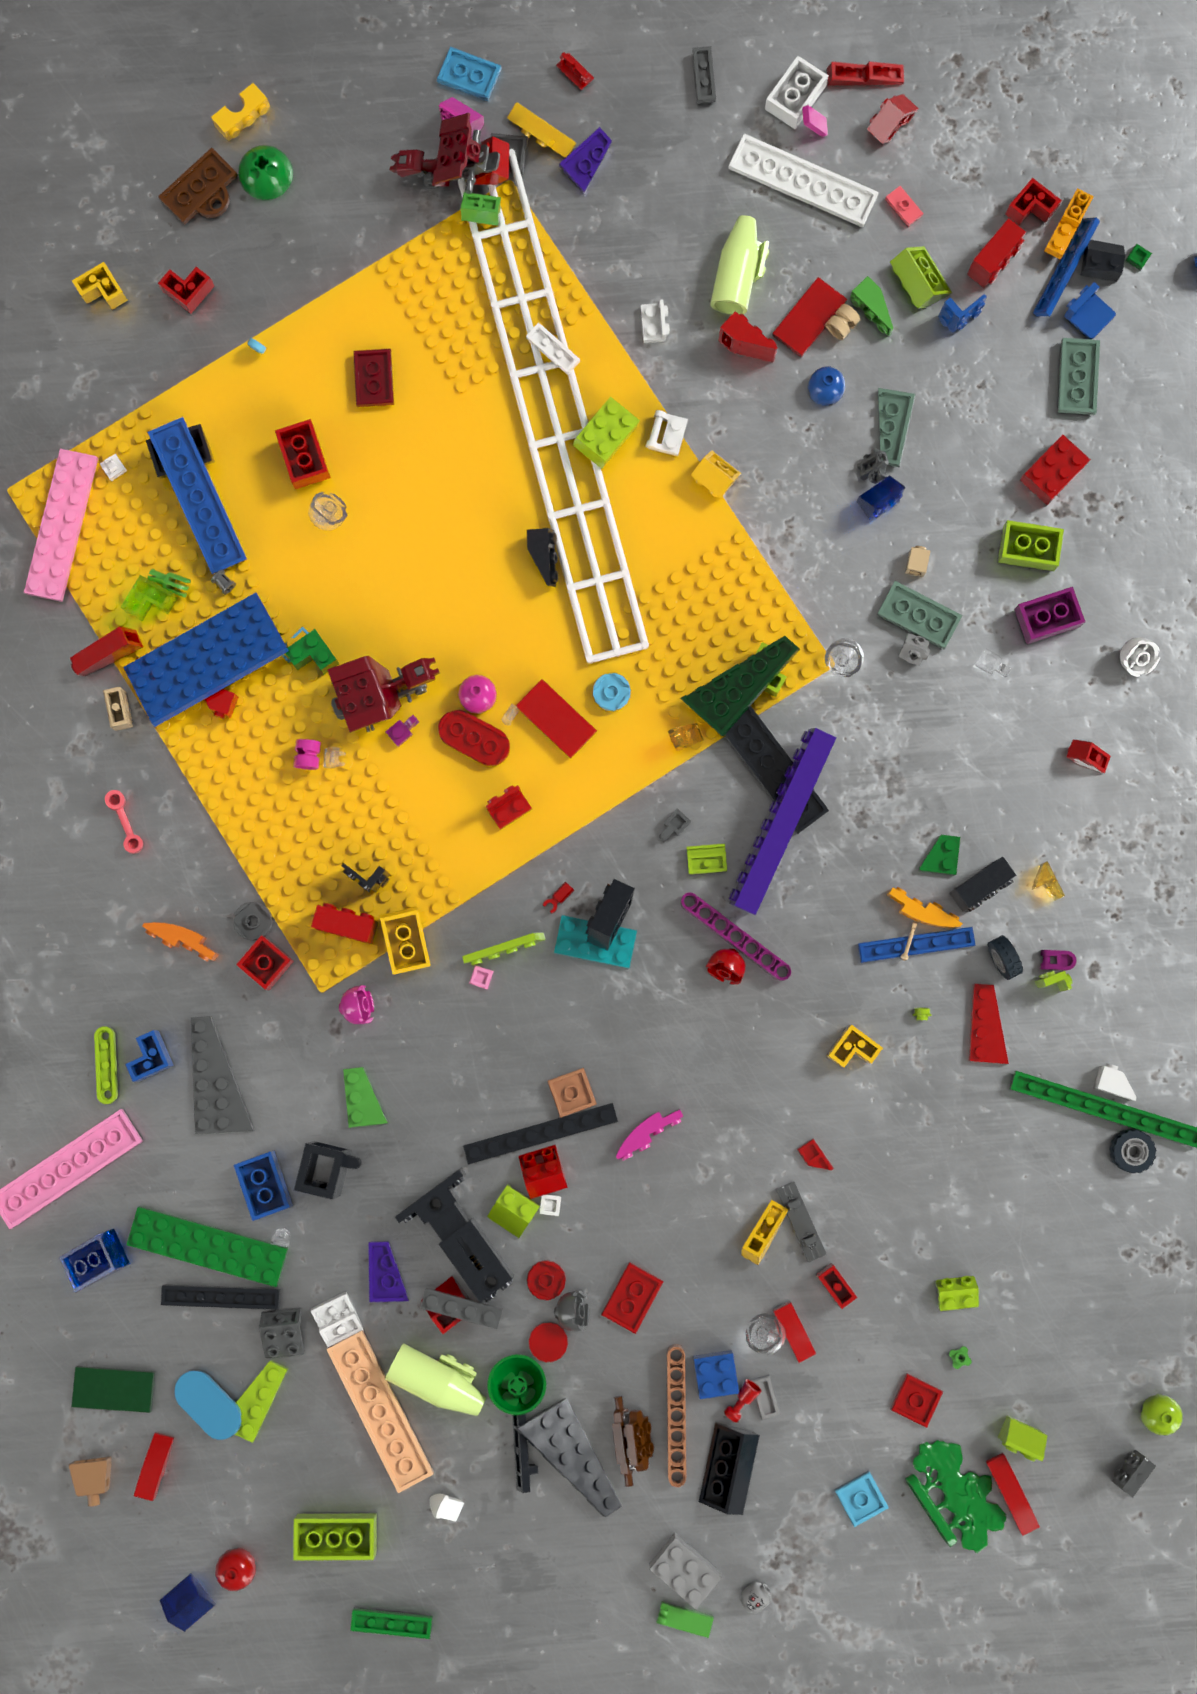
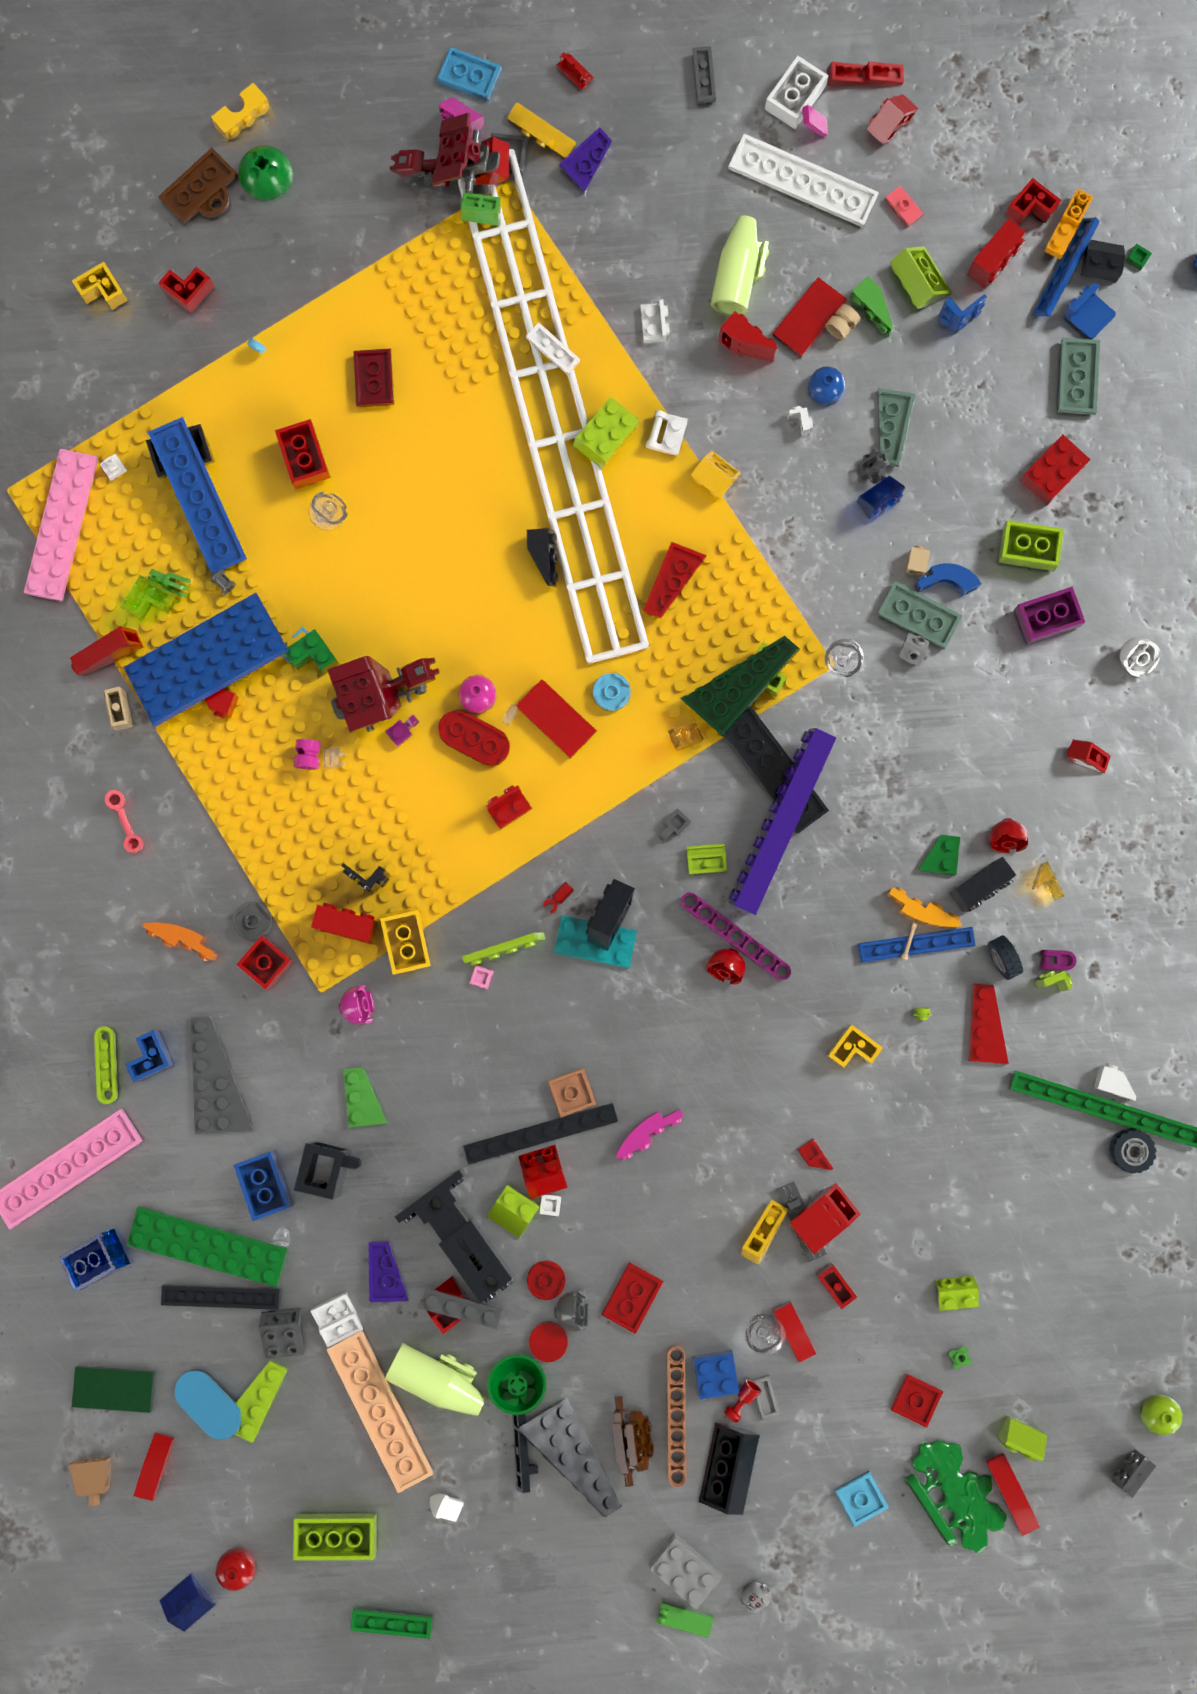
none -> red wing [643,542,707,619]
none -> white bracket [787,406,813,436]
none -> red slope [789,1183,861,1255]
none -> blue arch [914,563,982,597]
none -> red cylinder [989,818,1028,853]

